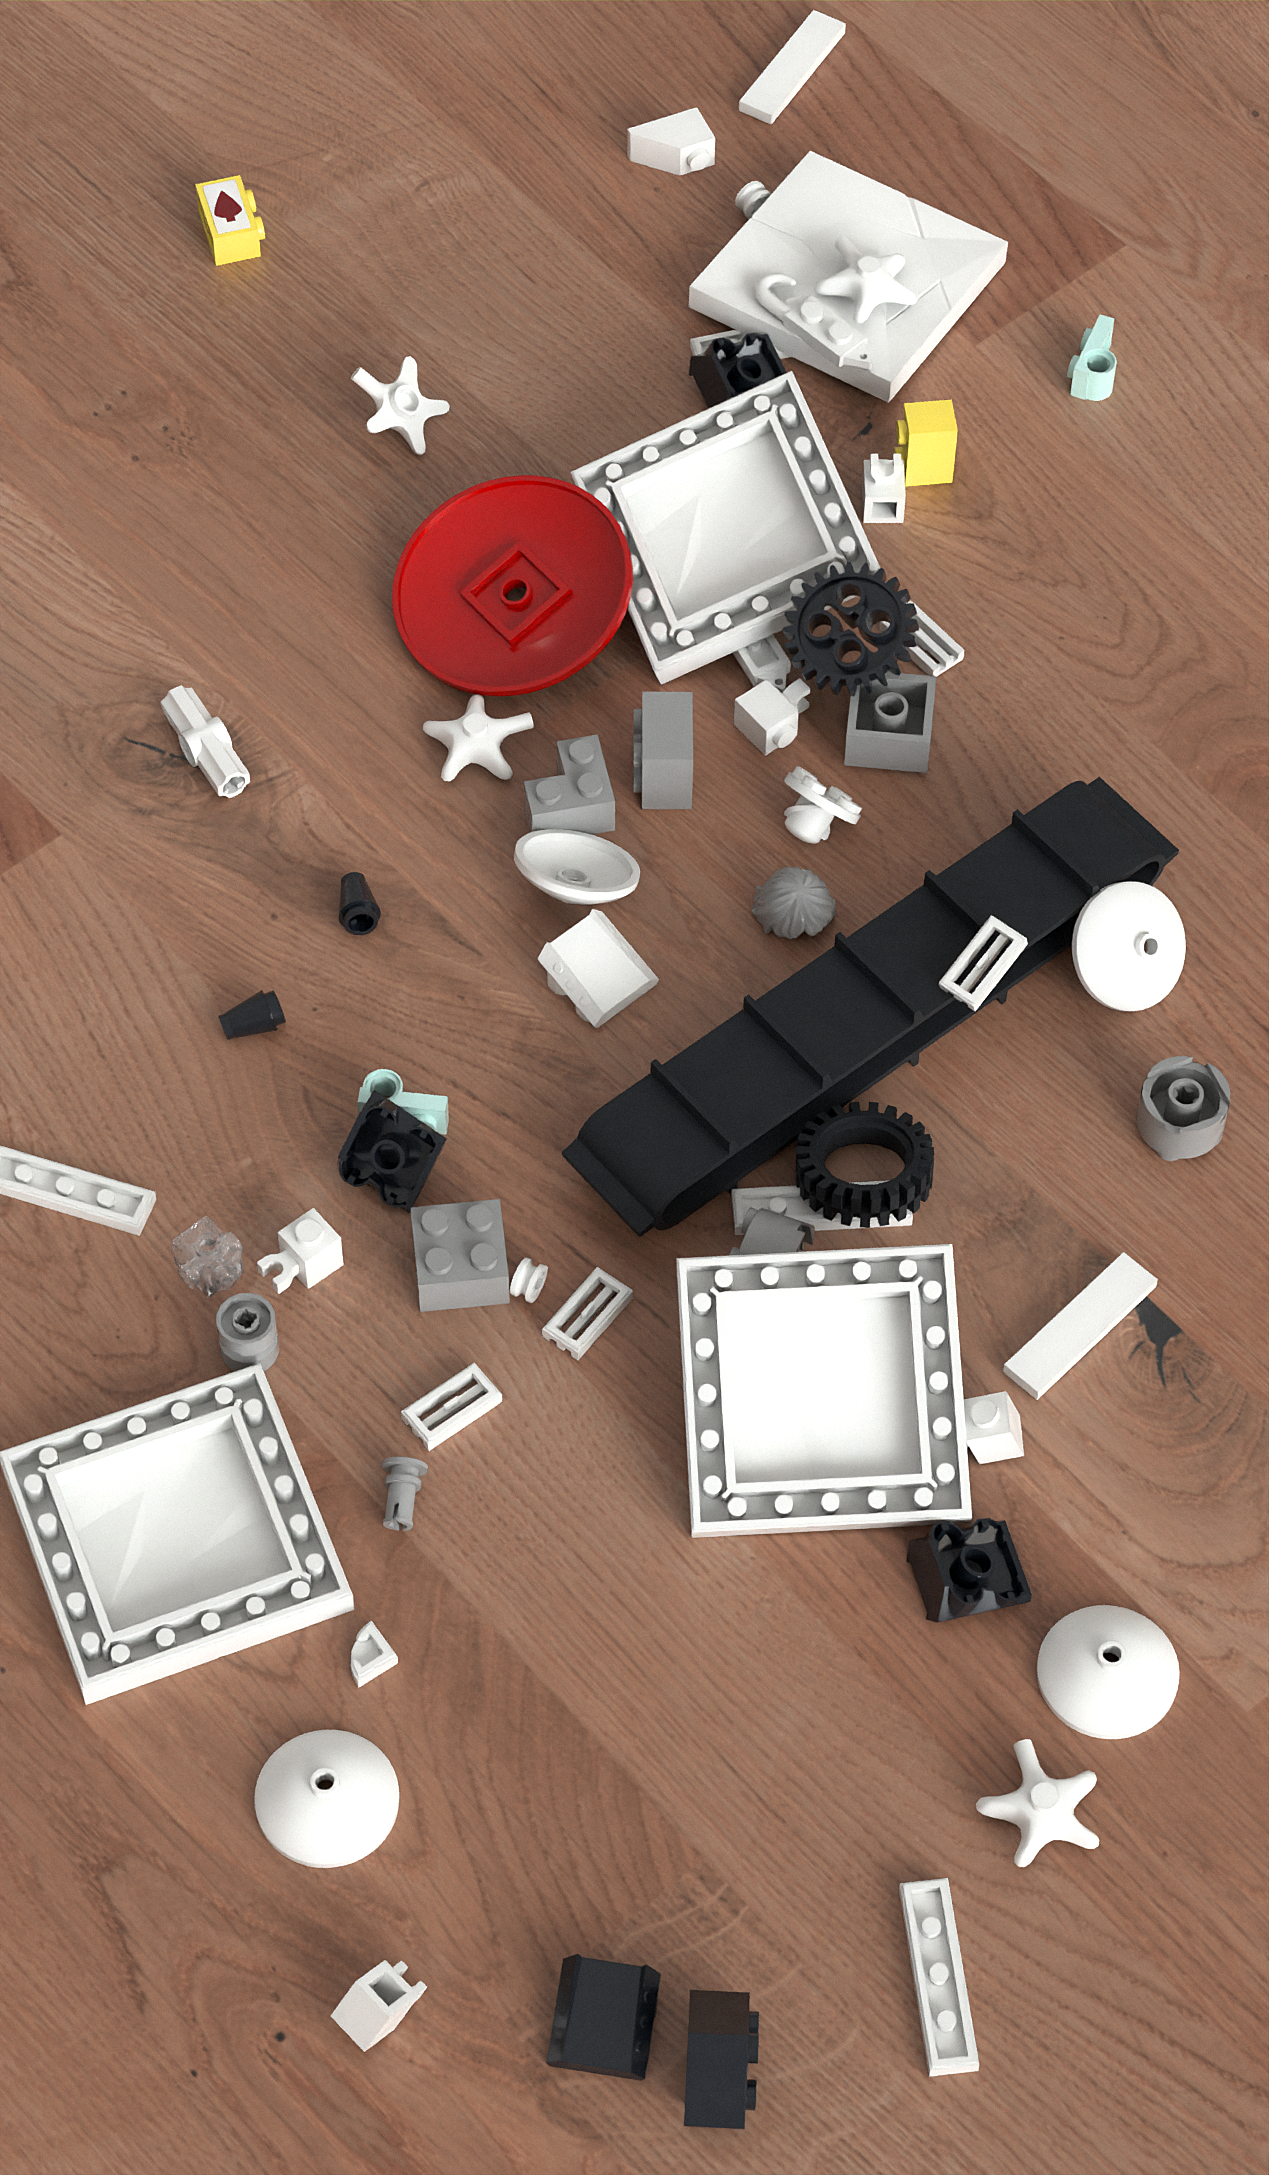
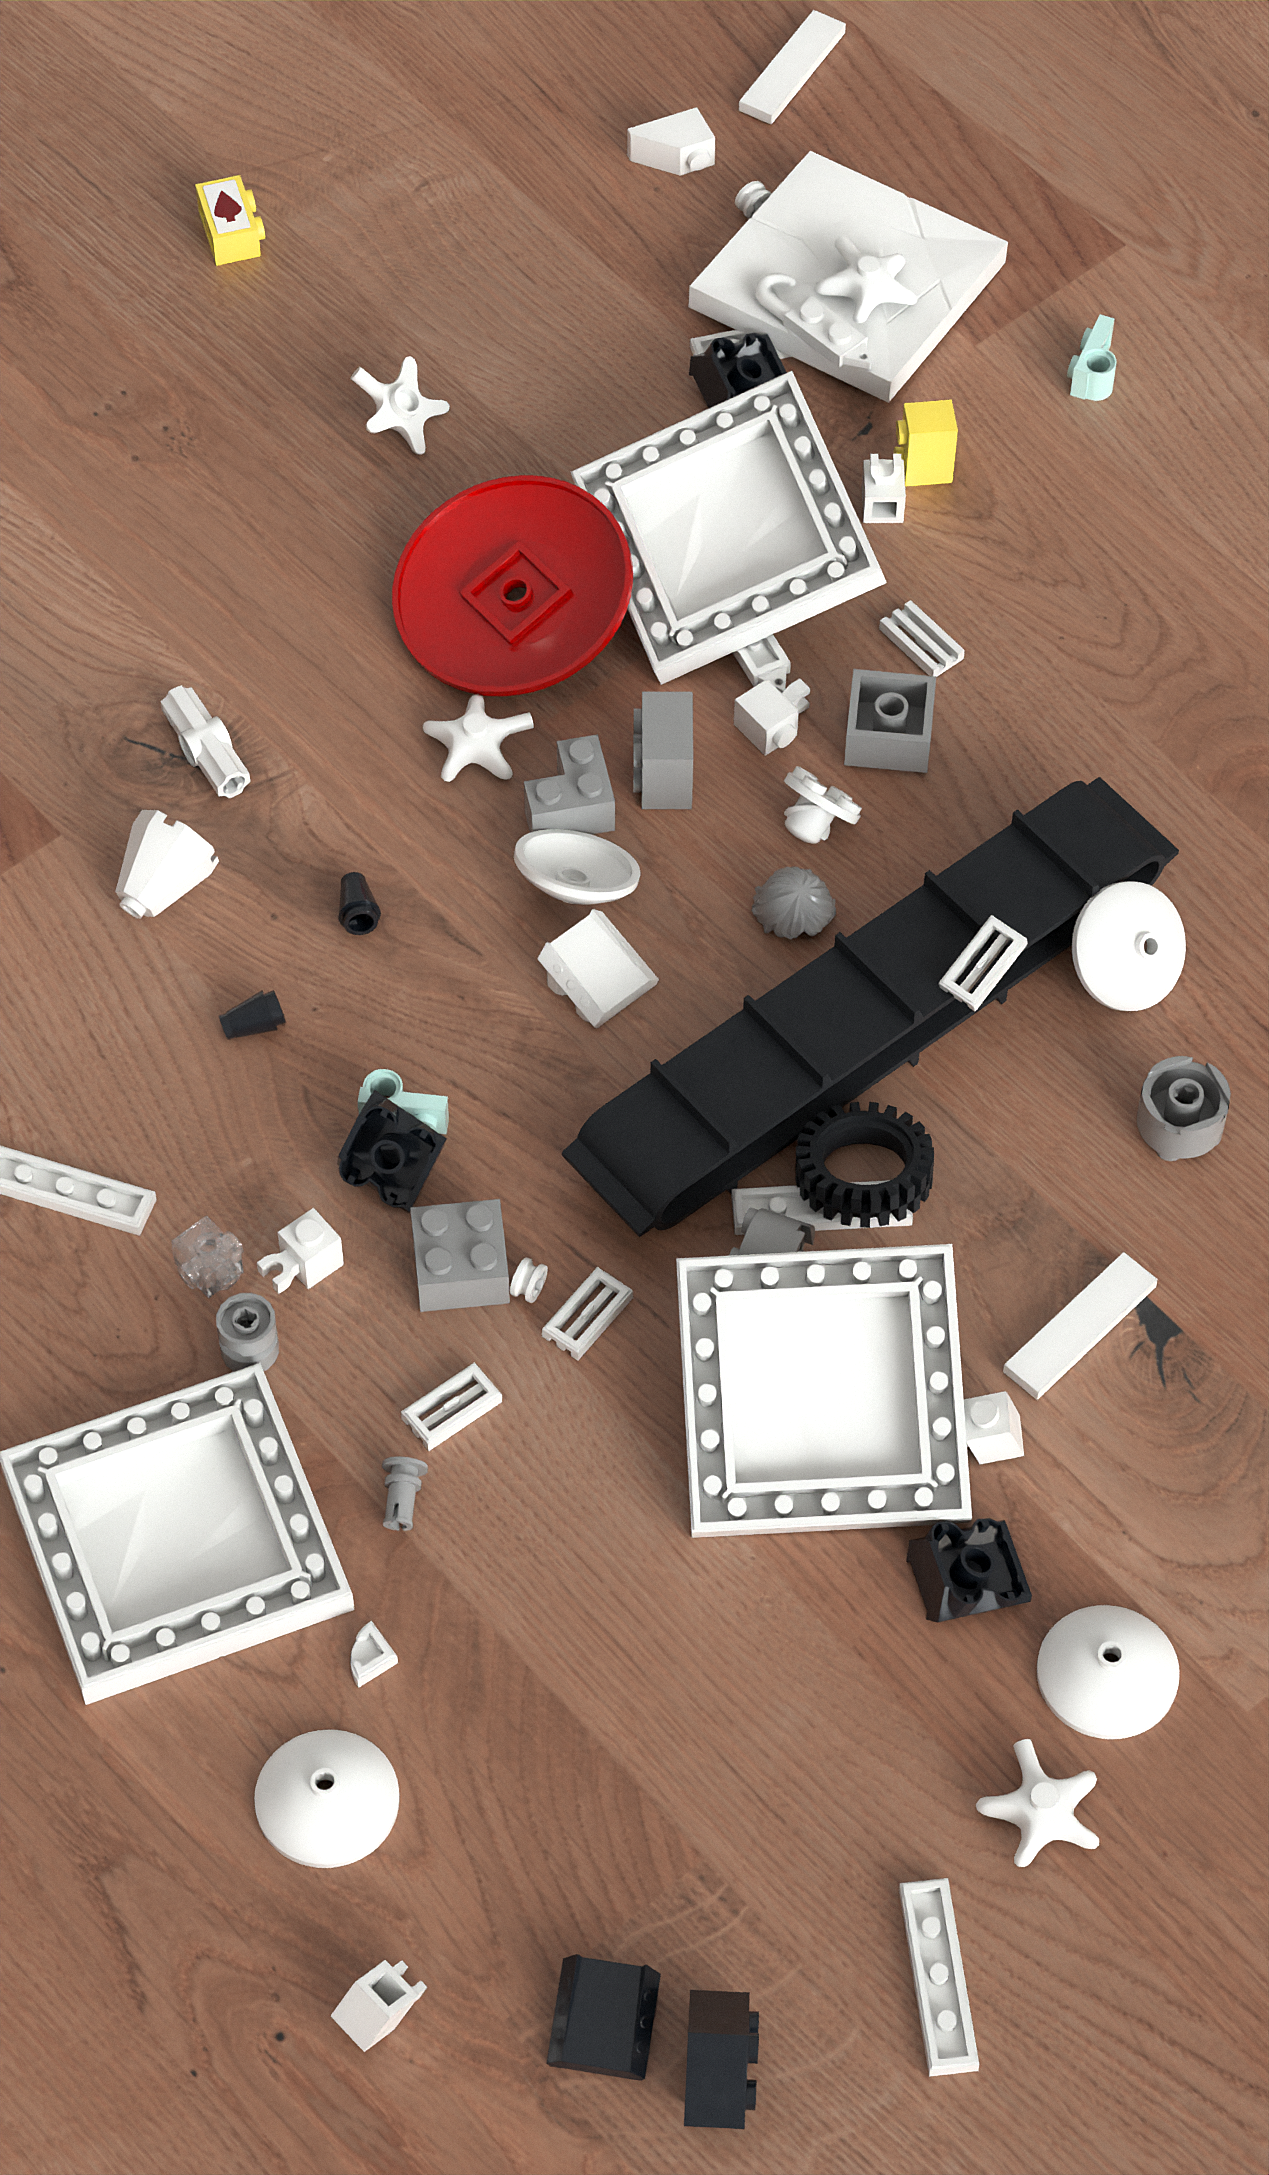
black gear [783,562,919,696] -> none
none -> white cone [115,810,219,919]

